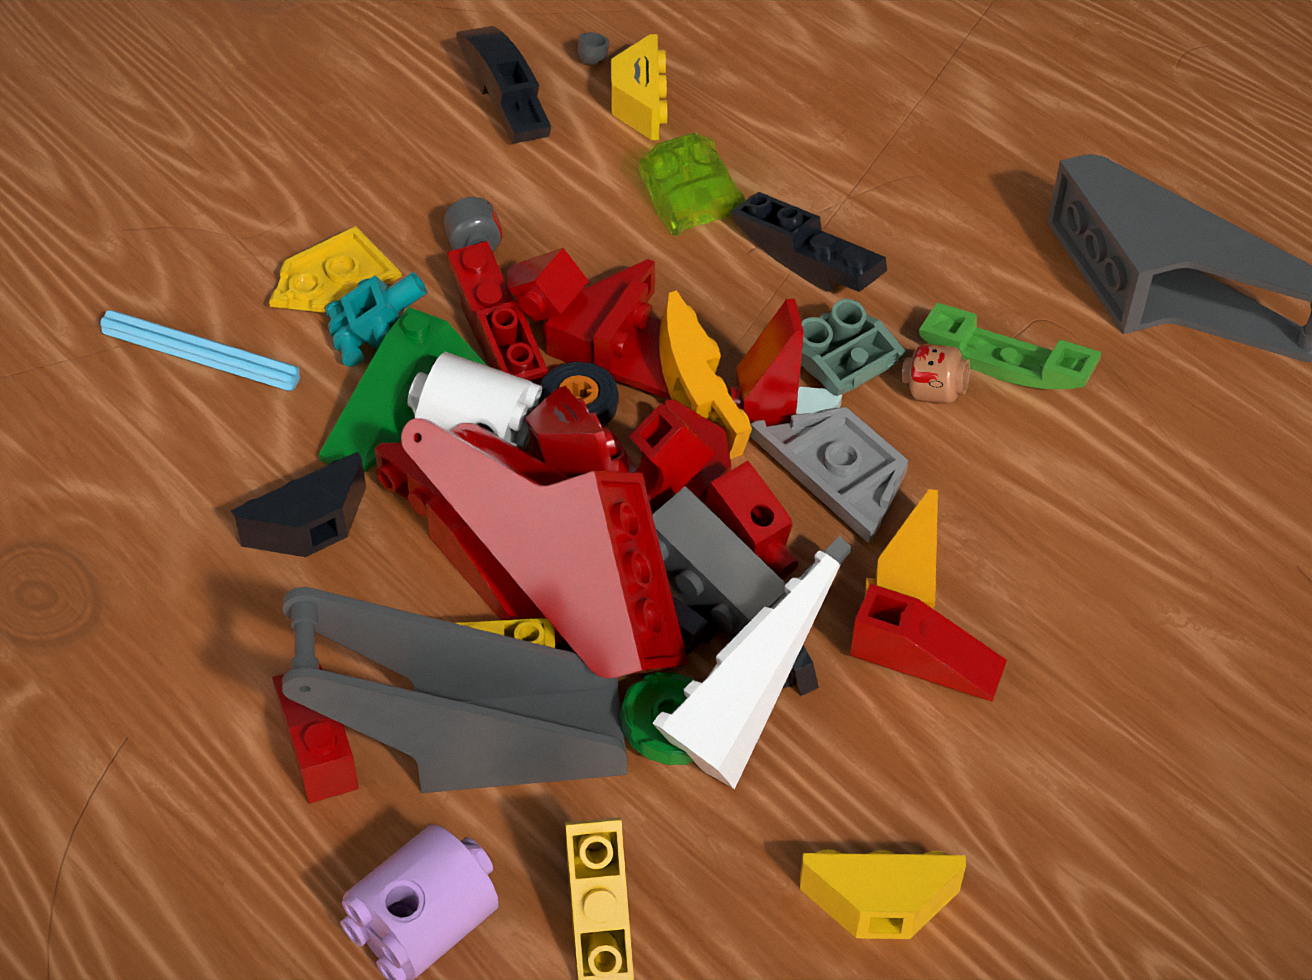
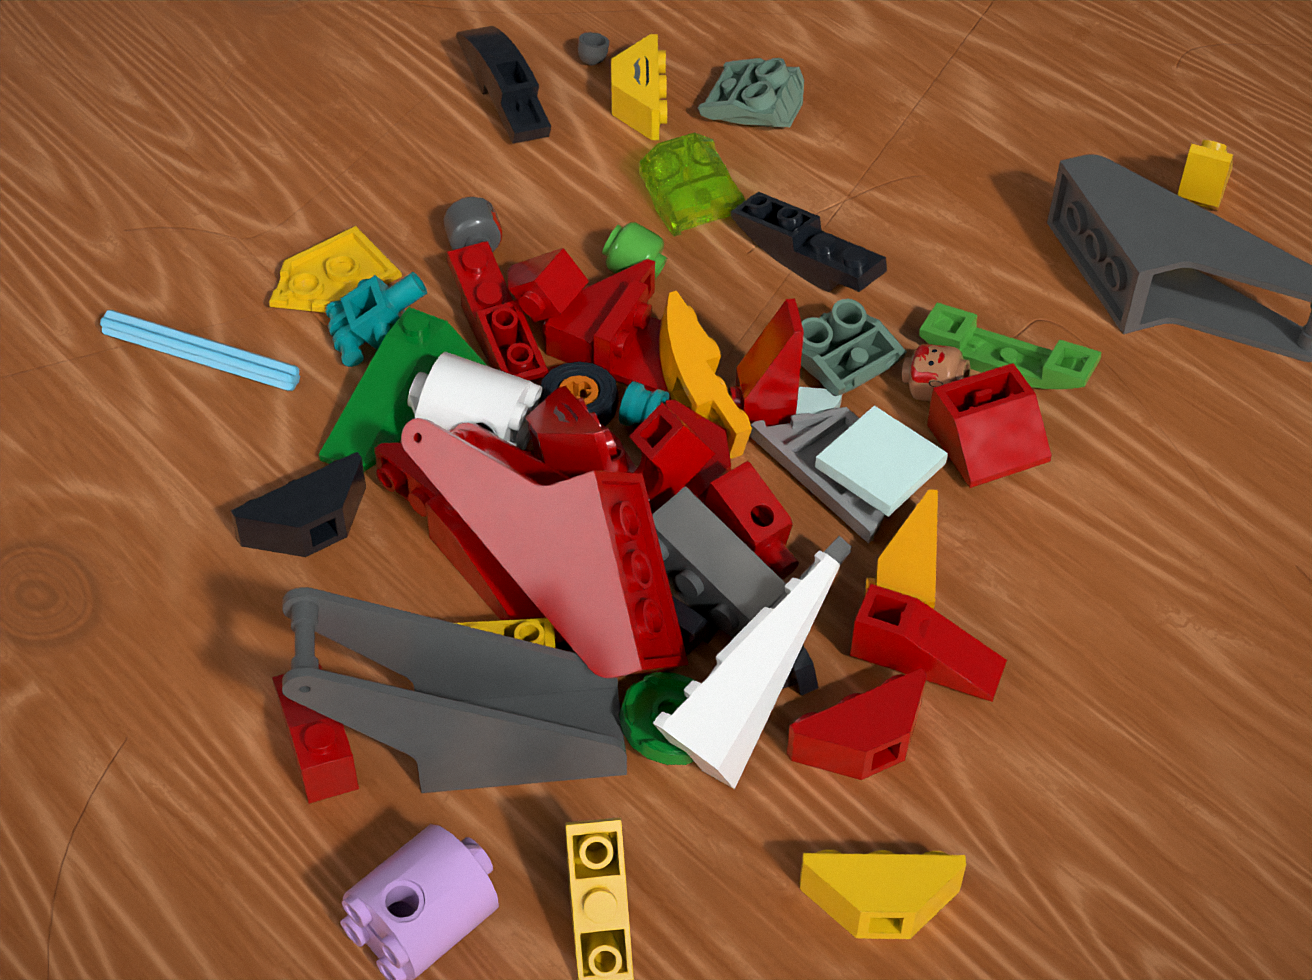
none -> bright green head [602,222,668,280]
none -> teal wheel [619,381,669,426]
none -> sand green slope [698,58,804,127]
none -> red slope [787,668,927,780]
none -> light aqua tile [815,405,948,517]
none -> red slope [927,363,1052,488]
none -> yellow slope [1177,140,1233,211]

